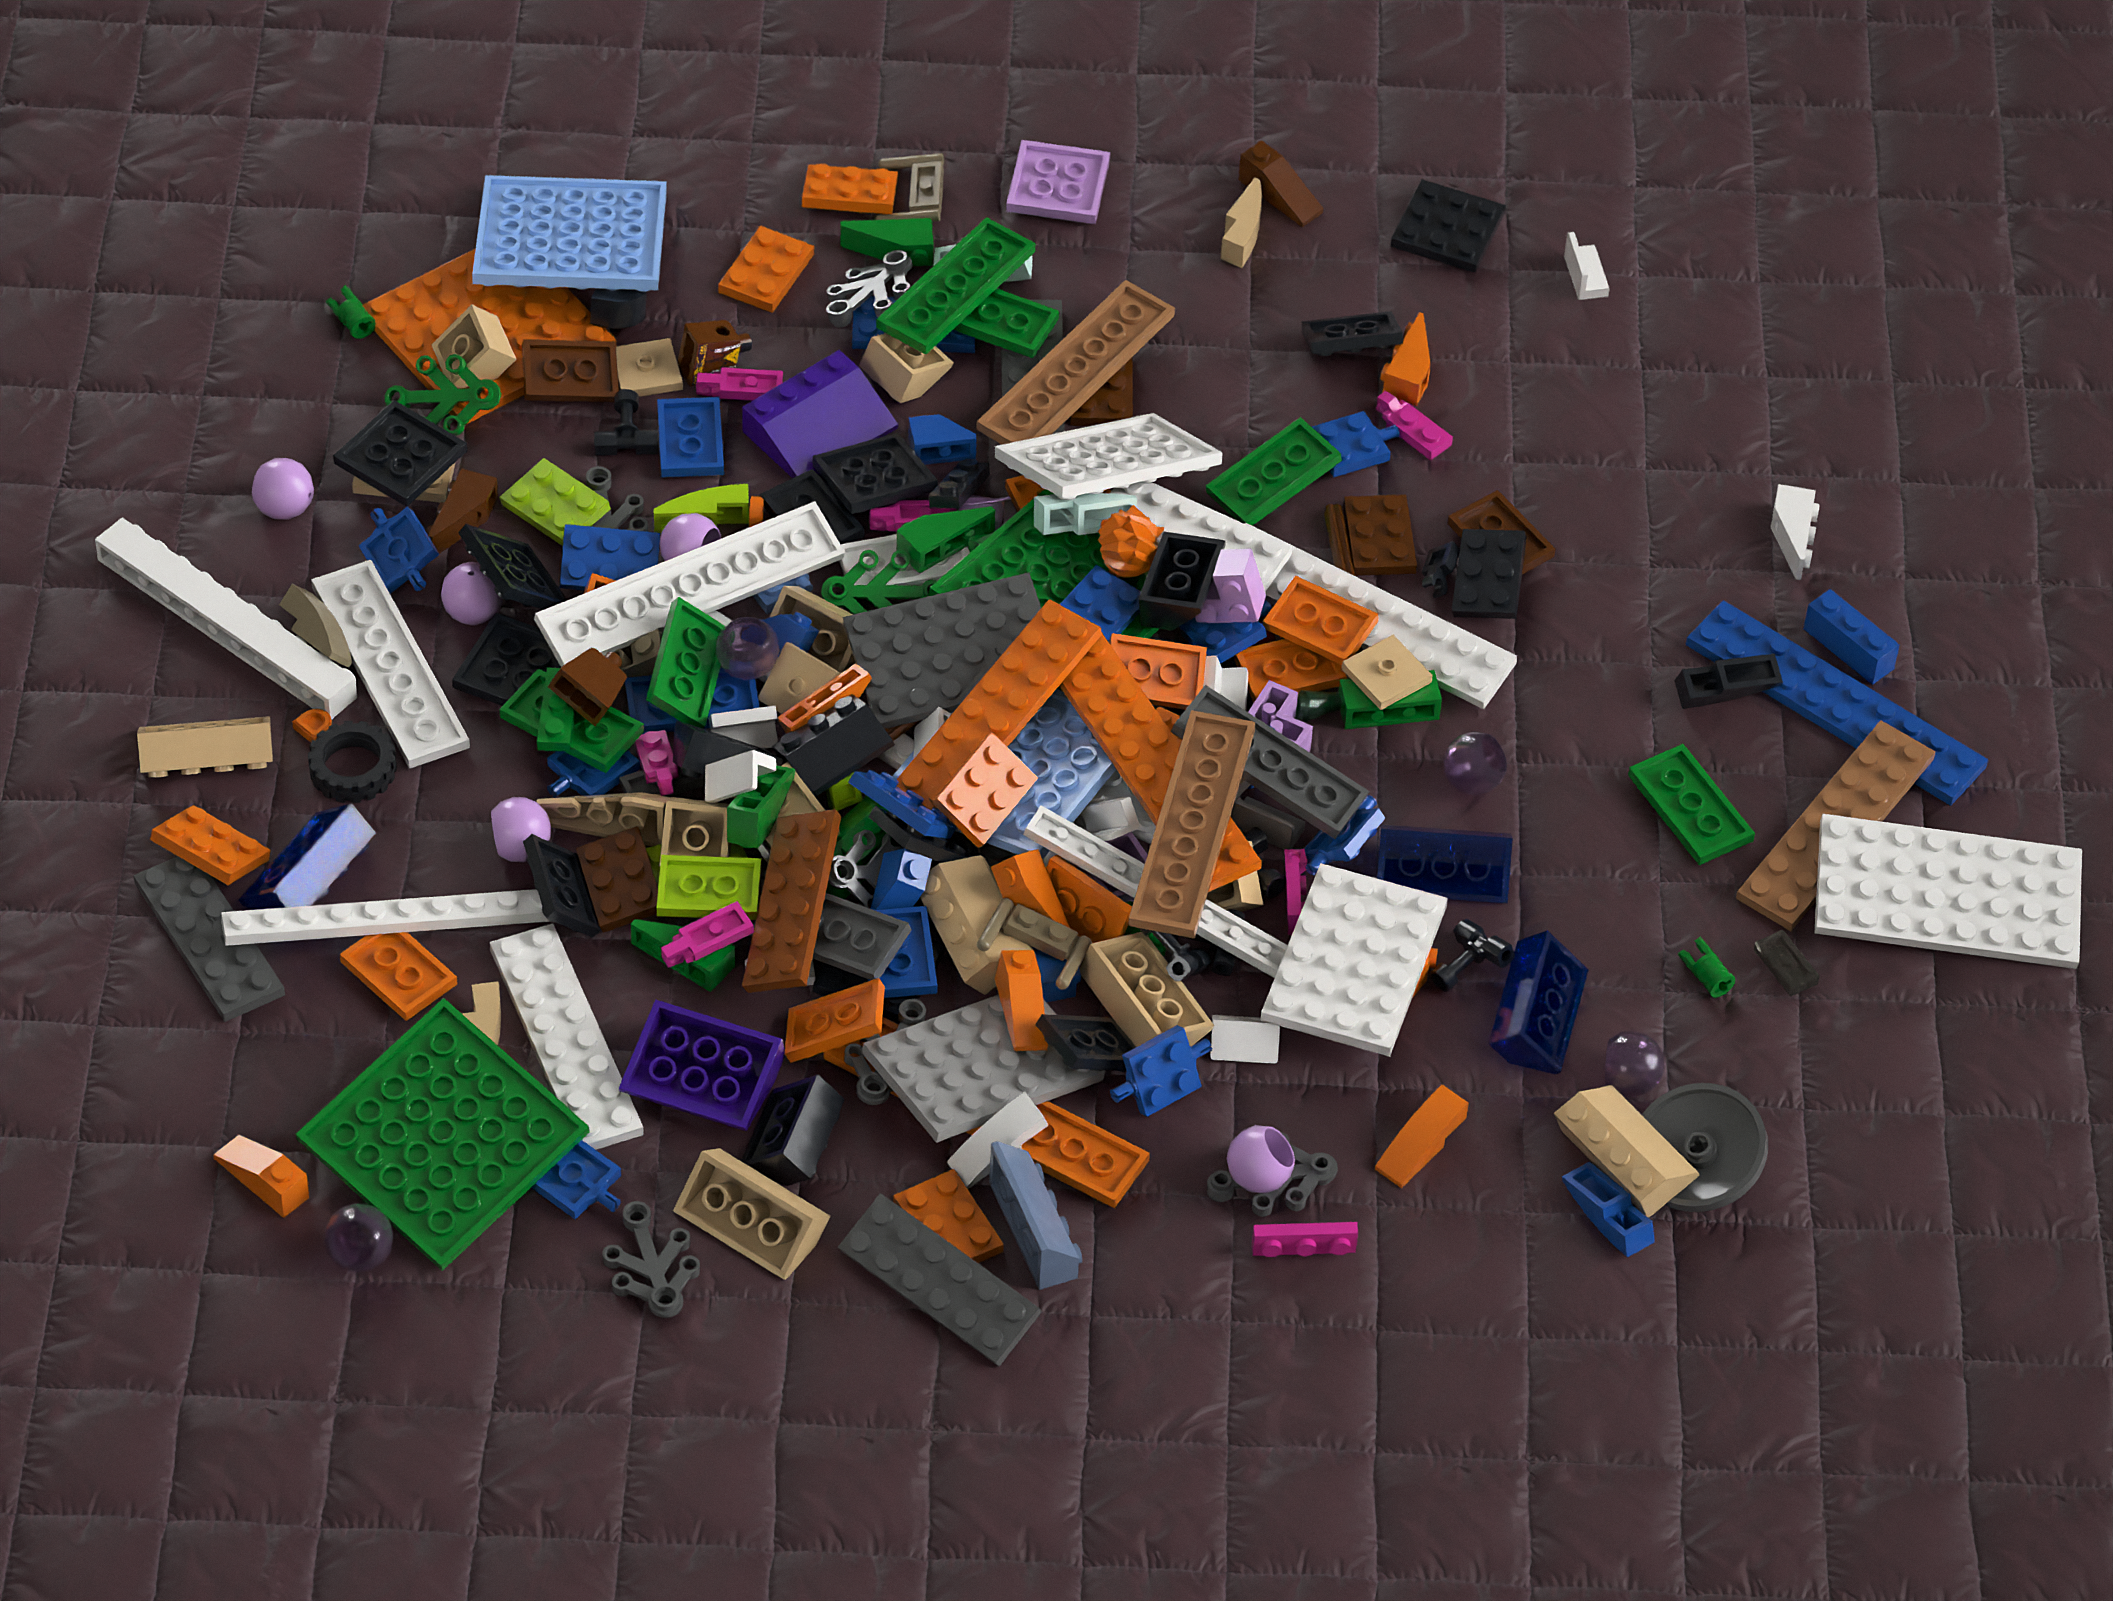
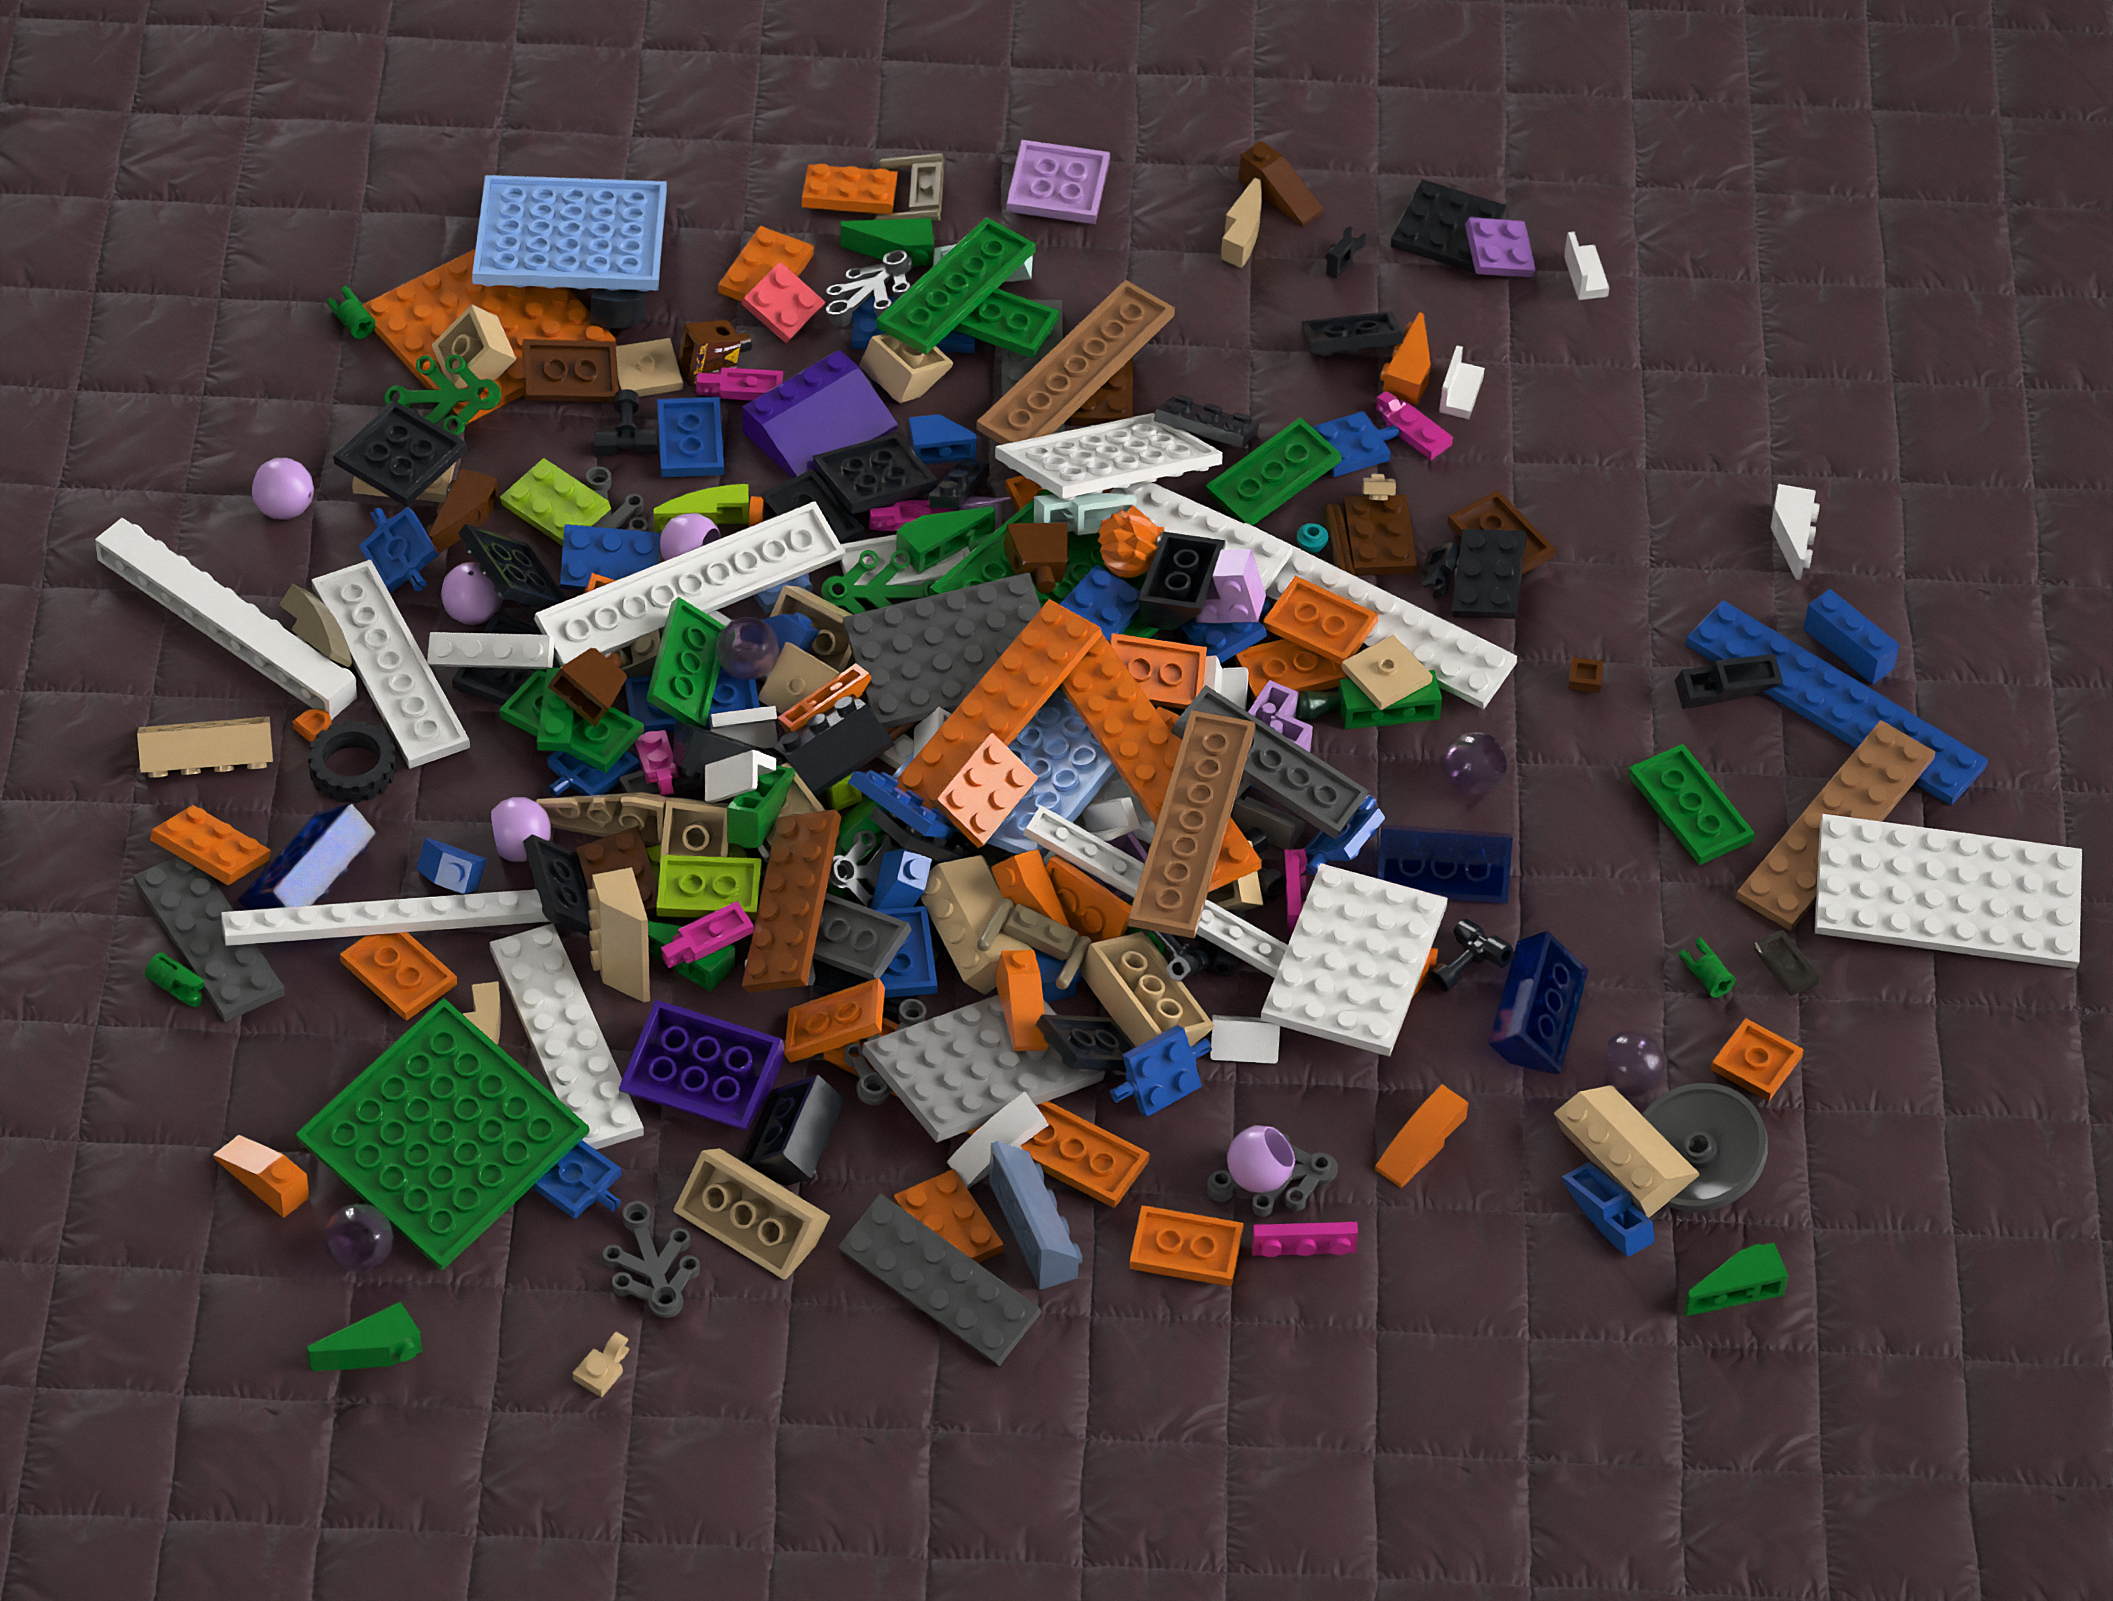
none -> green hinge [145,952,204,1007]
none -> green slope [306,1302,422,1371]
none -> blue slope [416,837,487,894]
none -> white plate [427,632,555,669]
none -> tan plate [573,1332,629,1398]
none -> tan slope [587,867,650,1002]
none -> coral plate [740,262,826,344]
none -> reddish brown torso [1003,522,1067,593]
none -> orange plate [1129,1205,1244,1287]
none -> black plate [1153,395,1260,448]
none -> teal plate [1297,524,1328,553]
none -> black plate [1325,226,1366,278]
none -> tan plate [1362,474,1396,500]
none -> white panel [1439,346,1485,420]
none -> medium lavender plate [1465,217,1536,277]
none -> reddish brown plate [1568,657,1604,693]
none -> green slope [1684,1243,1788,1317]
none -> orange plate [1711,1018,1804,1102]

